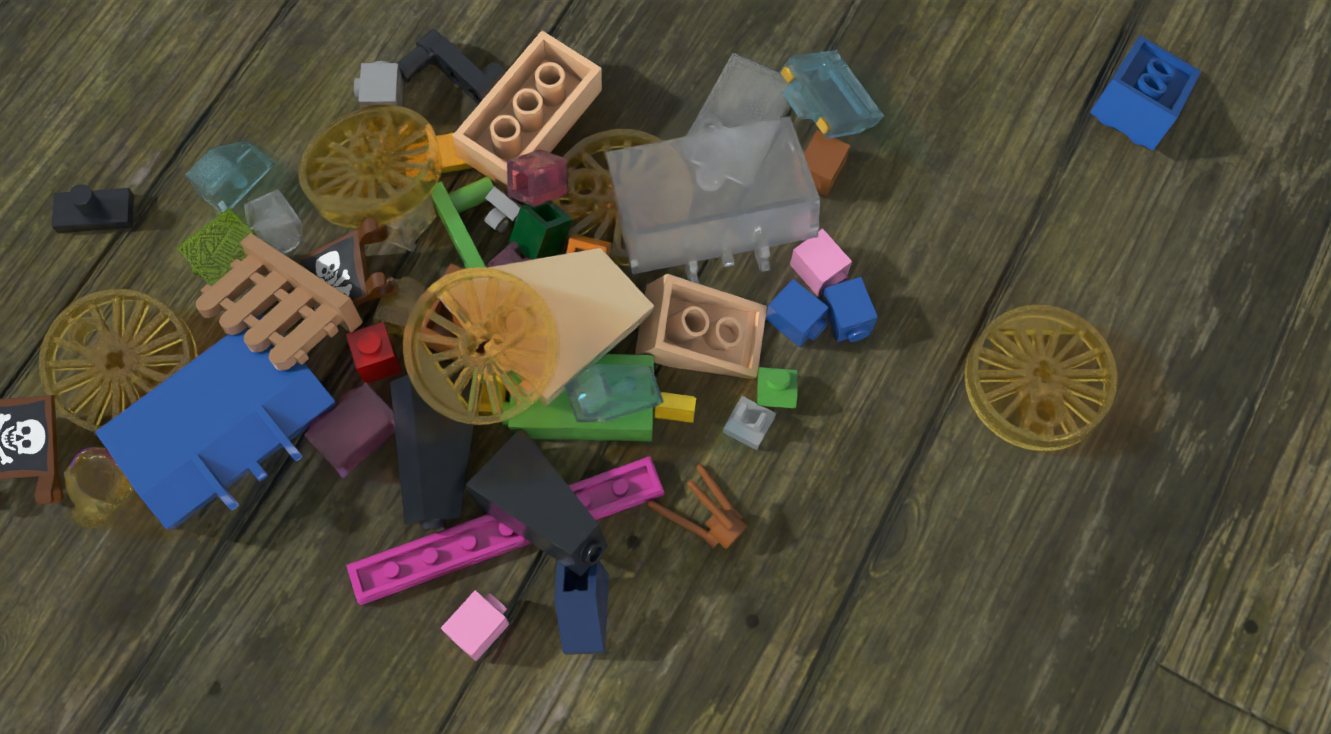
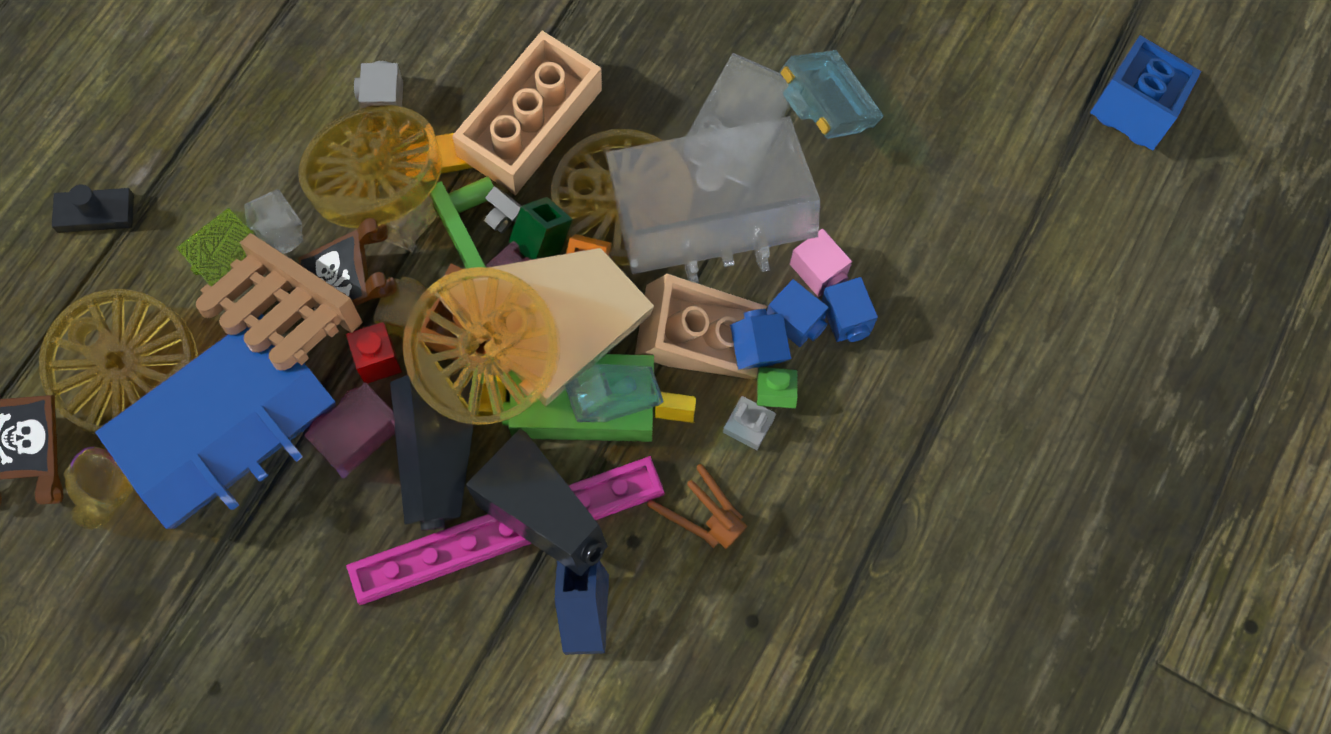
clear light blue slope [185,140,275,216] -> none
black beam [395,29,506,105] -> none
bright pink brick [441,590,509,661] -> none
clear pink brick [507,149,567,207] -> none
dark orange brick [794,130,850,197] -> none
clear yellow piece [965,304,1117,451] -> none
none -> blue brick [730,309,791,370]

